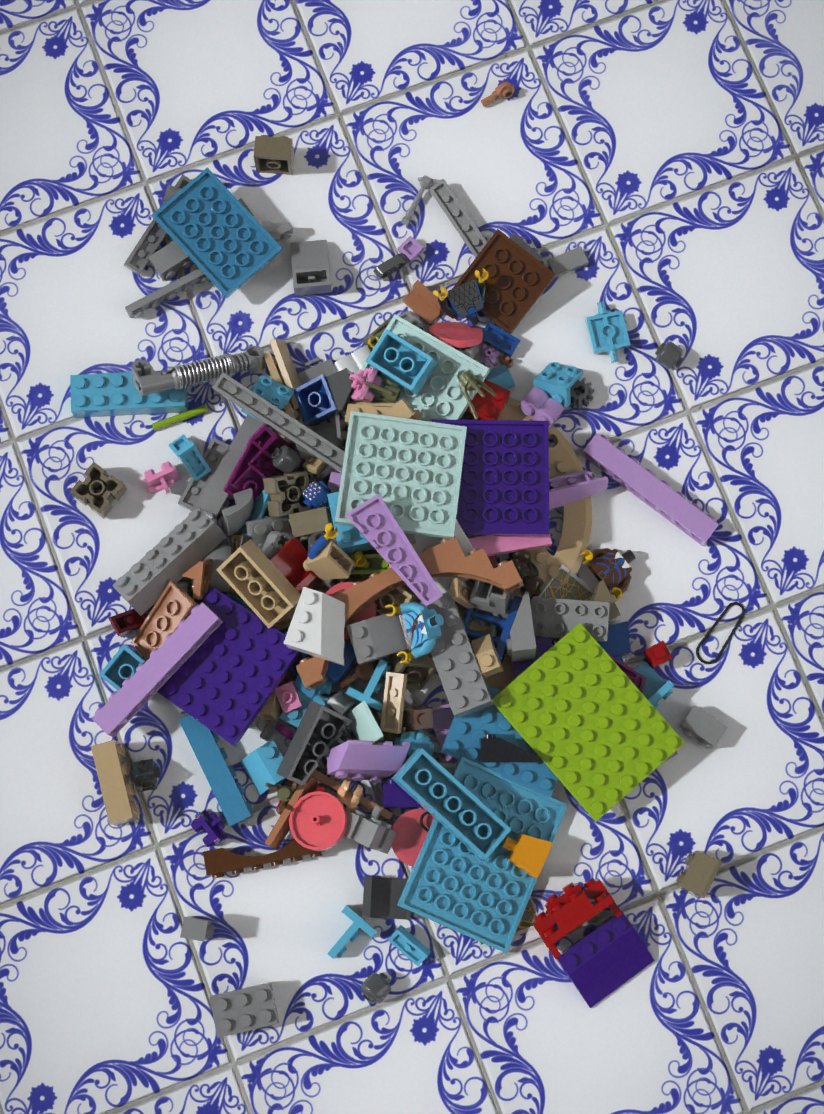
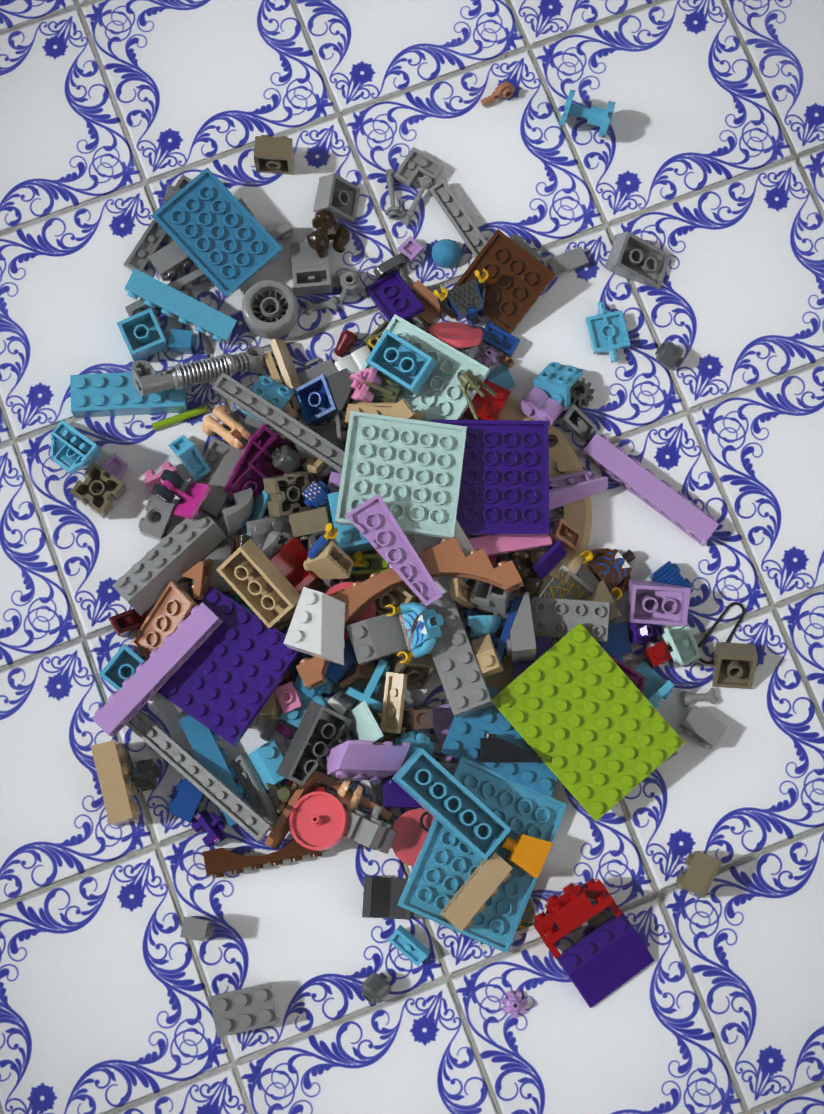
medium azure bracket [327,905,377,959] -> none
none -> medium azure wedge [50,420,103,474]
none -> lavender plate [102,453,129,479]
none -> medium azure brick [117,308,168,361]
none -> medium azure brick [124,268,237,343]
none -> light grey plate [126,710,273,842]
none -> light grey brick [138,496,176,541]
none -> dark pink plate [151,469,212,519]
none -> dark azure brick [168,329,197,355]
none -> blue brick [168,778,205,823]
none -> light nougat piece [202,405,252,450]
none -> light grey tile [231,753,279,830]
none -> light grey wheel [242,279,299,339]
none -> light grey piece [304,296,338,316]
none -> dark brown animal [307,210,350,258]
none -> light grey slope [313,173,360,222]
none -> light grey brick [333,270,367,304]
none -> dark red cone [333,329,358,358]
none -> dark purple tile [364,270,425,323]
none -> light grey piece [385,169,403,219]
none -> light grey plate [394,147,444,187]
none -> dark azure piece [431,239,462,268]
none -> tan brick [439,852,513,931]
none -> medium azure brick [468,615,501,639]
none -> lavender plant [501,991,528,1018]
none -> dark purple slope [531,541,567,579]
none -> nougat slope [550,518,582,551]
none -> medium azure piece [560,89,616,138]
none -> dark grey slope [562,404,597,442]
none -> light grey slope [605,231,672,289]
none -> lavender slope [625,579,691,626]
none -> dark purple hips [629,623,663,644]
none -> blue brick [649,561,693,593]
none -> light aqua bracket [662,622,703,666]
none -> light grey piece [680,688,718,707]
none -> dark tan slope [712,642,758,689]

